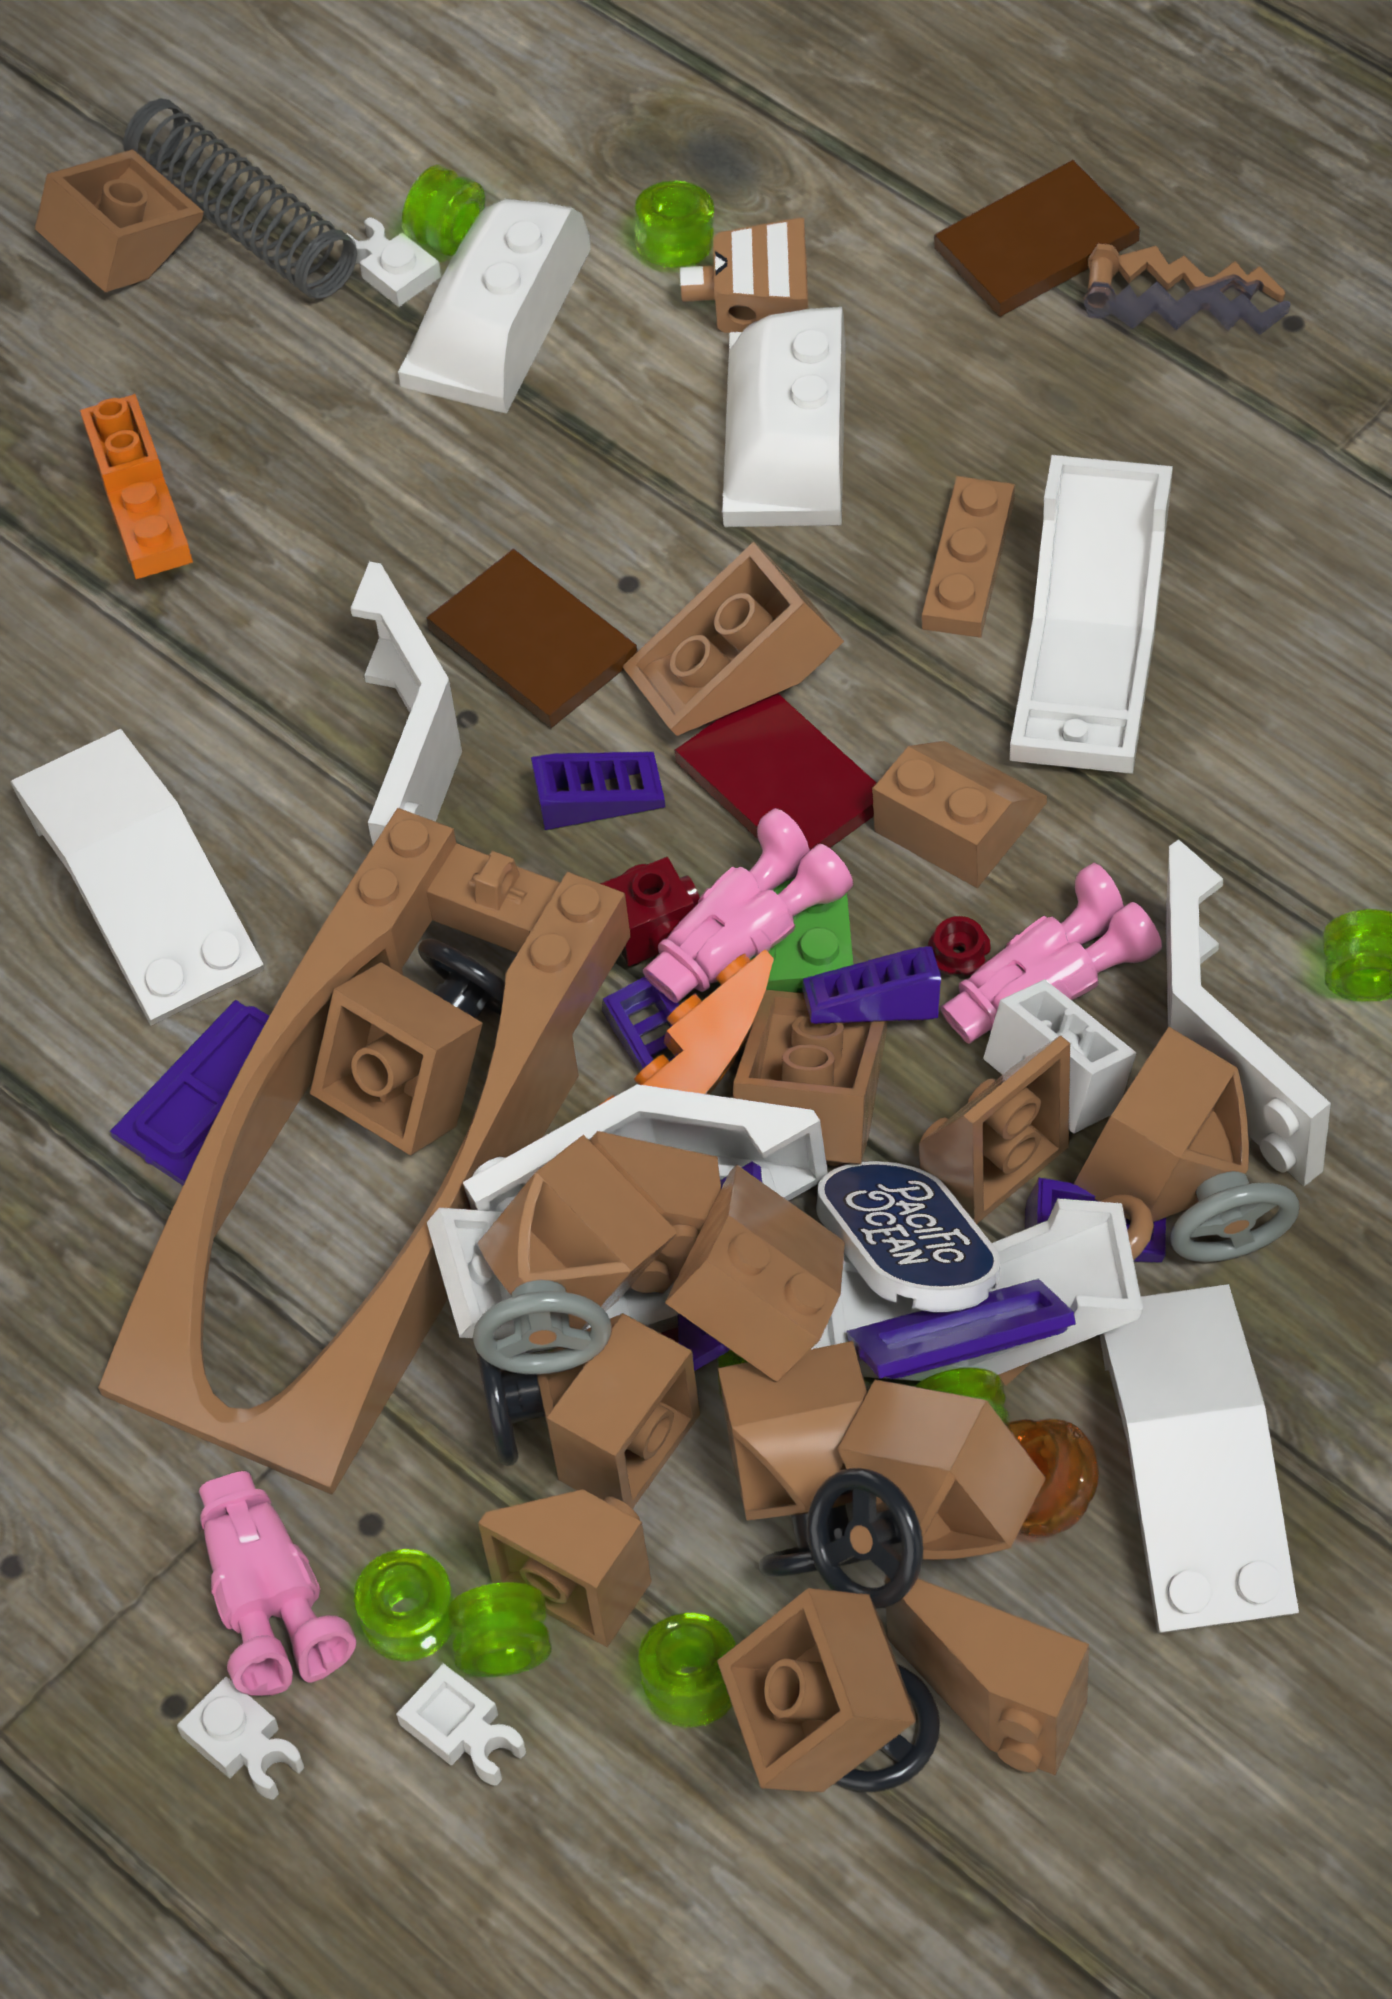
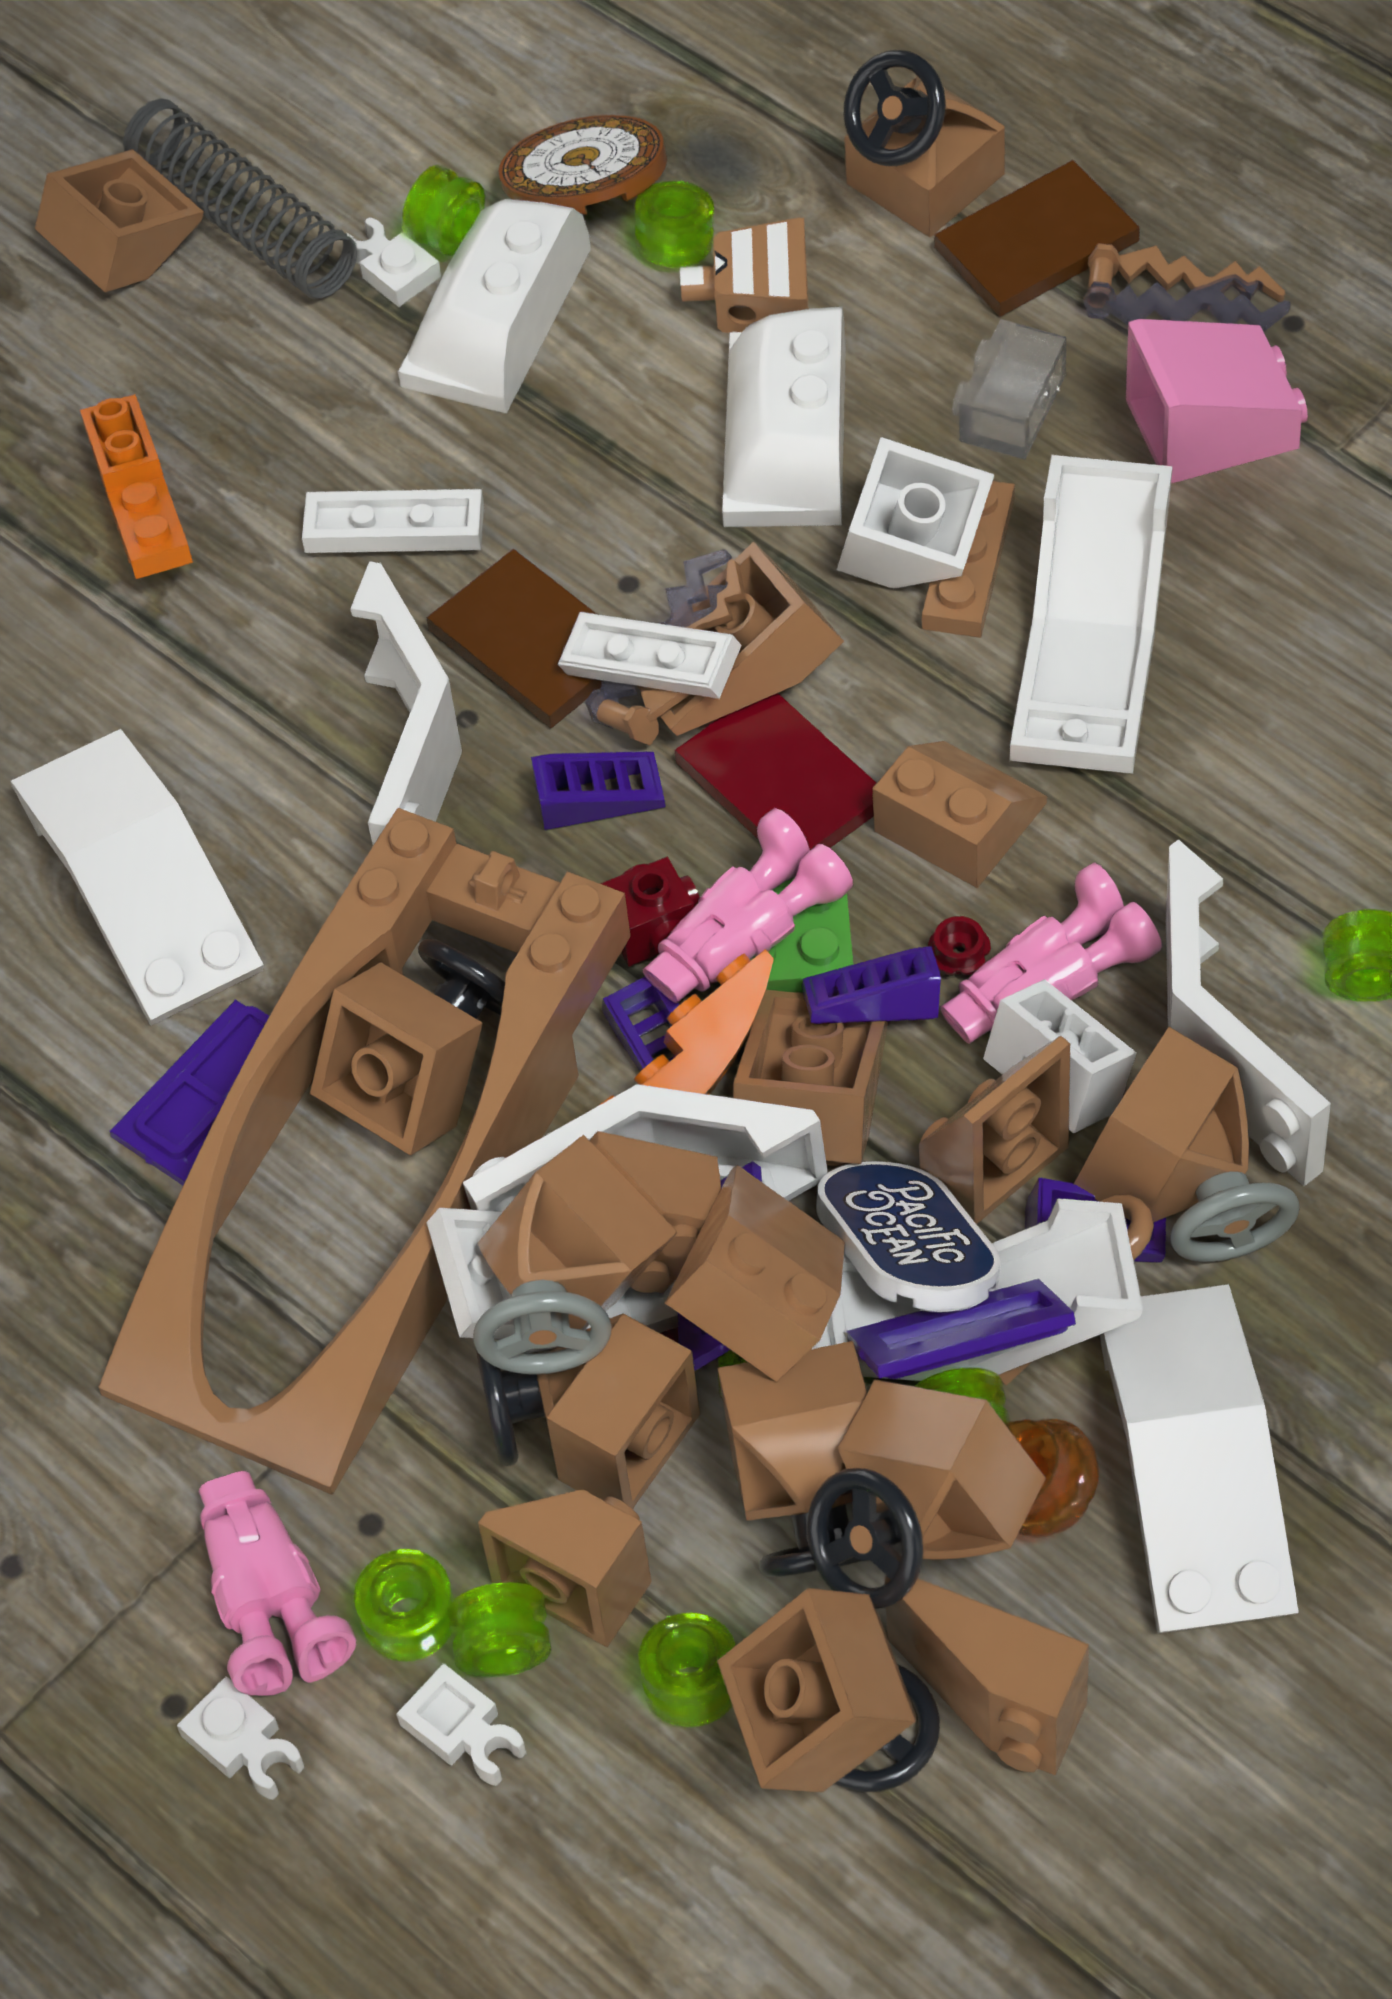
none -> white plate [302,489,484,553]
none -> tile [499,115,667,215]
none -> white tile [558,612,742,699]
none -> piece [585,549,746,745]
none -> white slope [837,437,994,589]
none -> medium nougat piece [843,50,1005,238]
none -> clear brick [952,319,1066,460]
none -> bright pink slope [1126,319,1308,484]

